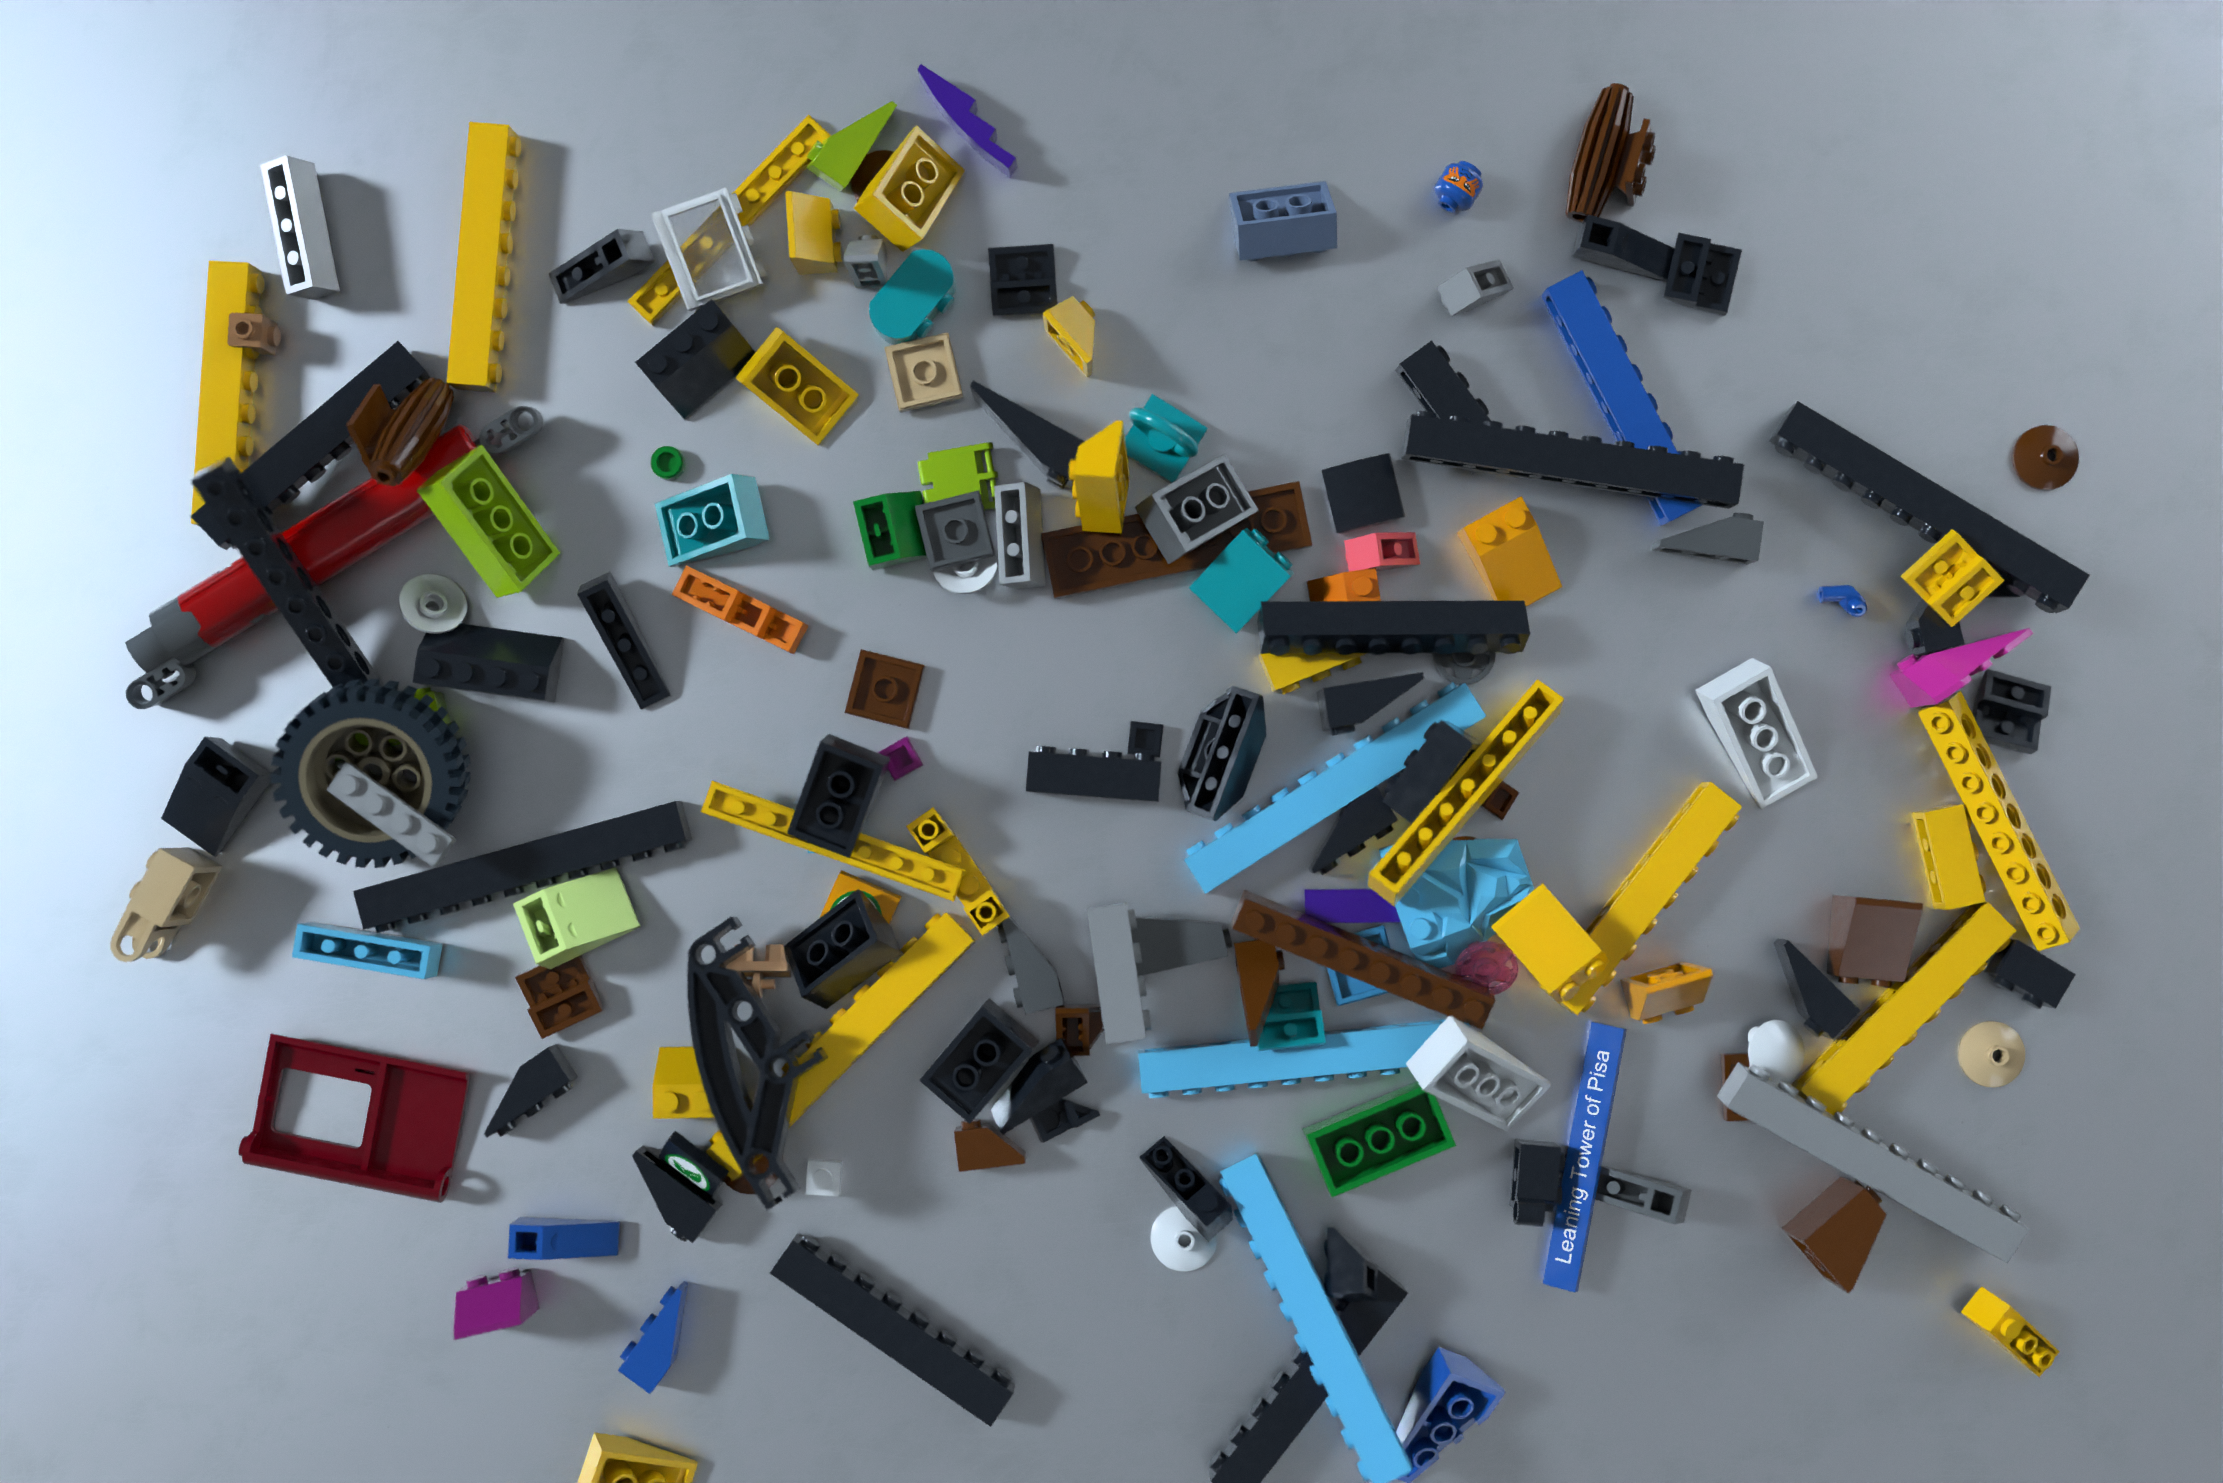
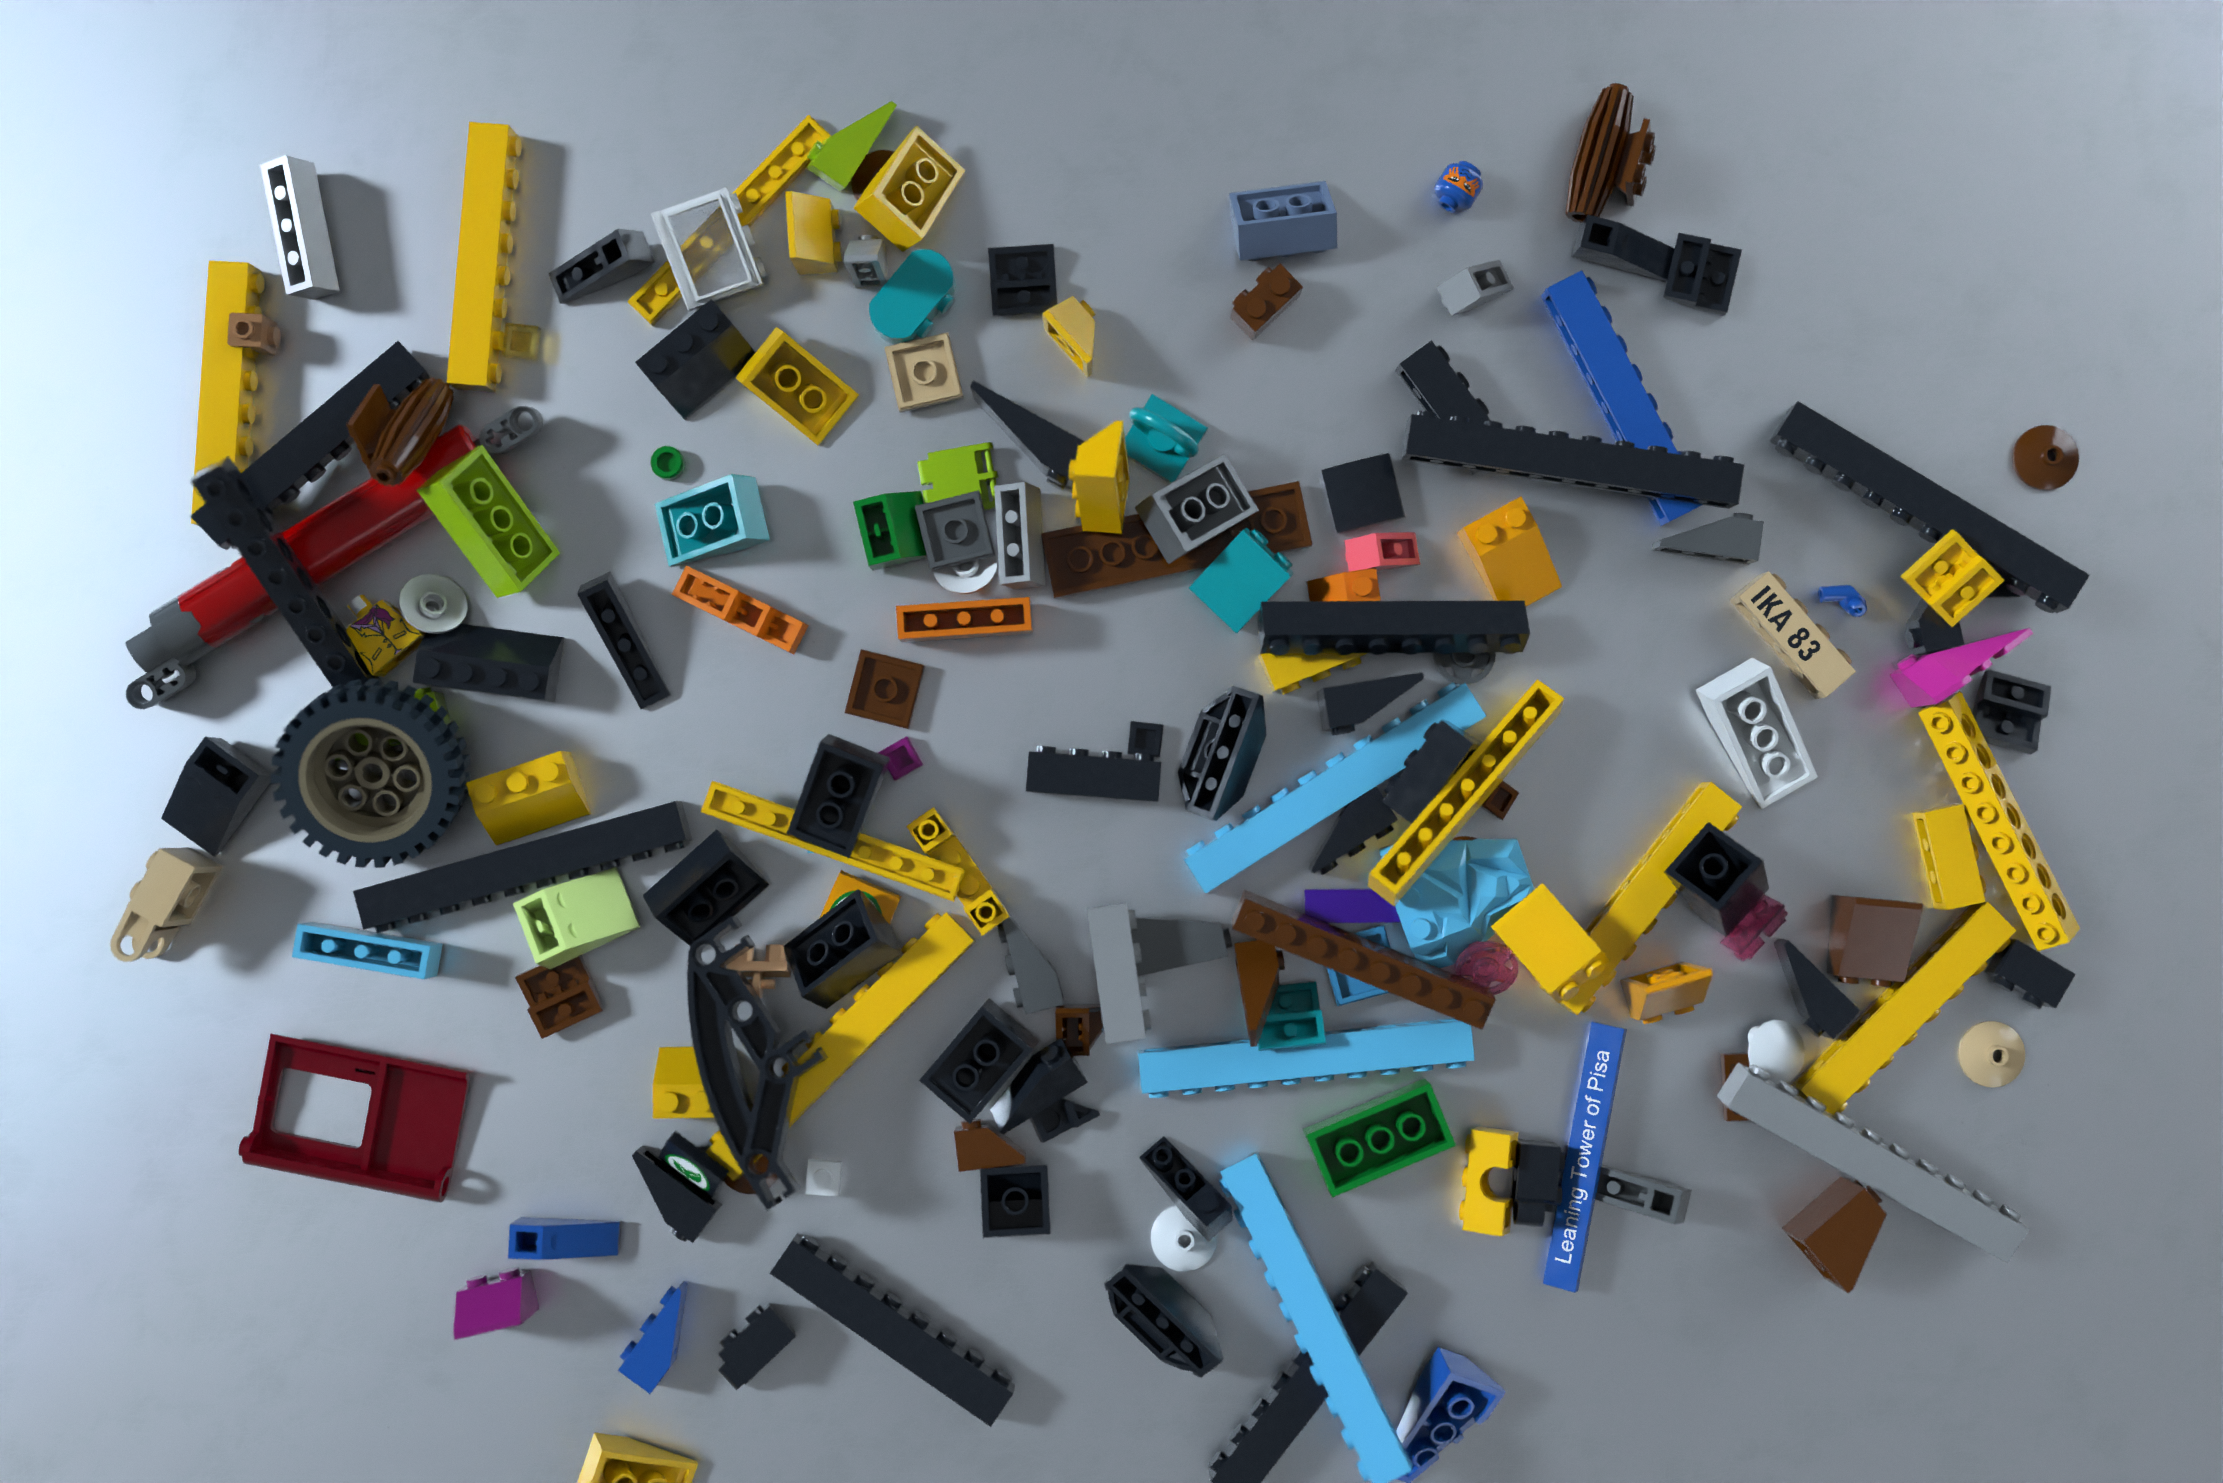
light grey plate [326,762,457,868] -> none
black slope [484,1044,578,1138] -> none
dark purple slope [917,64,1017,178] -> none
black slope [1324,1227,1378,1303] -> none
white slope [1406,1015,1551,1132] -> none
yellow slope [1961,1286,2060,1377] -> none
none -> yellow torso [346,594,426,677]
none -> yellow slope [466,751,591,846]
none -> clear yellow tile [502,322,541,361]
none -> black slope [642,829,770,946]
none -> black hinge [718,1303,796,1390]
none -> orange brick [896,597,1033,642]
none -> black slope [980,1165,1050,1238]
none -> black wedge [1104,1264,1224,1378]
none -> reddish brown brick [1230,263,1303,341]
none -> yellow arch [1459,1126,1519,1237]
none -> black slope [1664,822,1769,937]
none -> clear pink hinge [1720,894,1788,962]
none -> tan brick [1729,571,1856,699]

